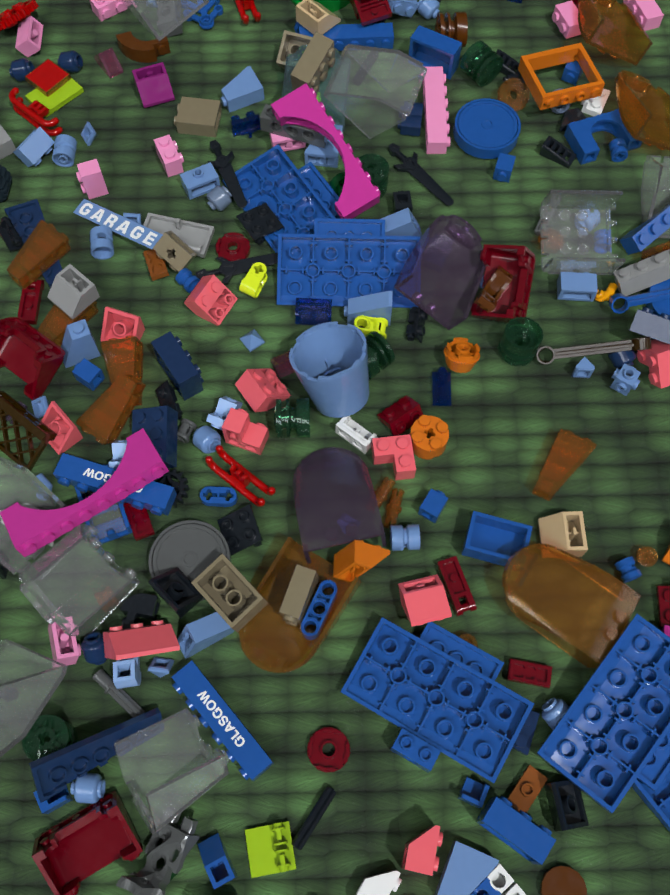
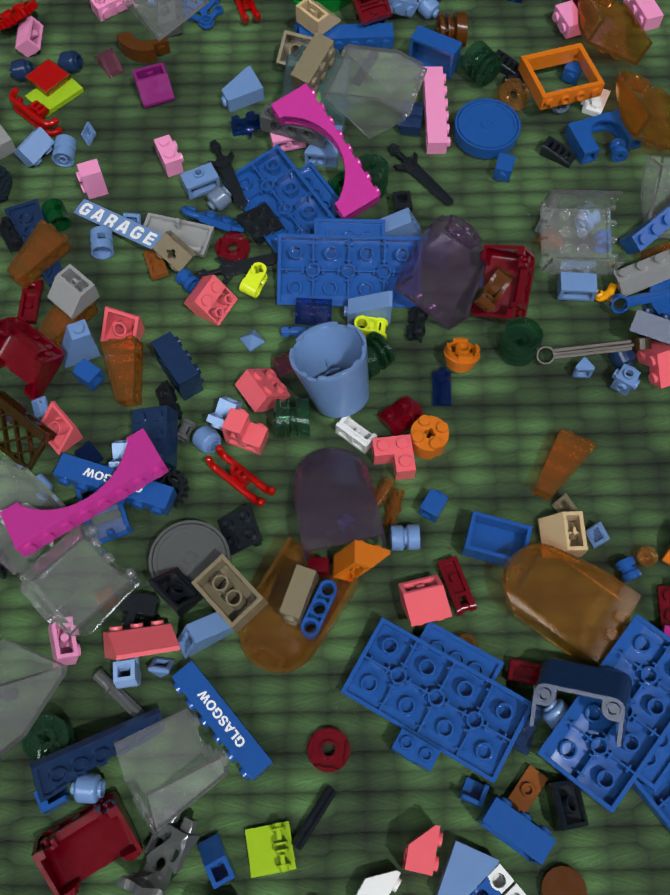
clear orange slope [76,374,146,445] -> none
dark blue head [81,632,108,665] -> none
dark red plate [124,503,155,541] -> none
dark tan brick [174,96,222,138] -> none
blue beam [200,486,238,507] -> none
black slope [559,108,587,131] -> none
none -> dark green wheel [41,198,71,232]
none -> clear blue slope [74,441,104,464]
none -> blue plate [181,206,244,232]
none -> blue axle [281,326,311,337]
none -> dark red slope [308,557,330,580]
none -> dark blue windscreen [529,658,632,747]
none -> dark tan slope [552,493,578,513]
none -> medium blue slope [585,522,610,548]

